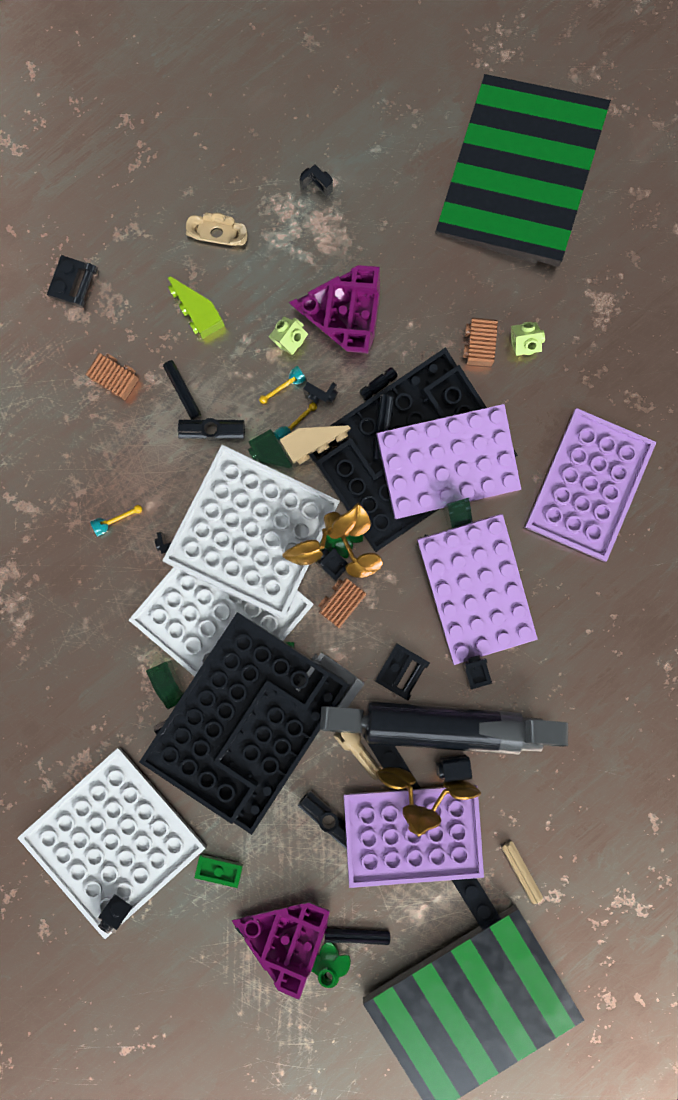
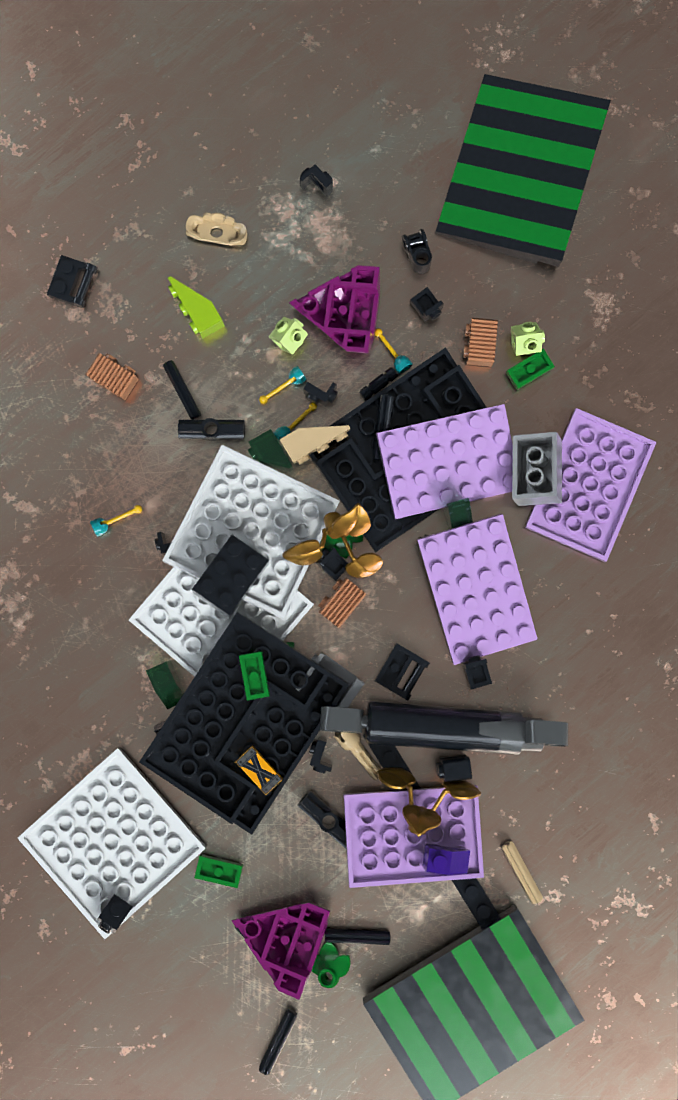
none -> black brick [192,534,269,619]
none -> tile [236,745,283,795]
none -> green plate [239,651,270,700]
none -> black axle [259,1009,297,1075]
none -> black bracket [309,737,332,774]
none -> hinge [375,328,413,374]
none -> black piece [402,229,432,274]
none -> black bracket [410,287,444,322]
none -> dark purple slope [422,843,470,875]
none -> green plate [506,348,555,390]
none -> light grey brick [512,432,562,506]

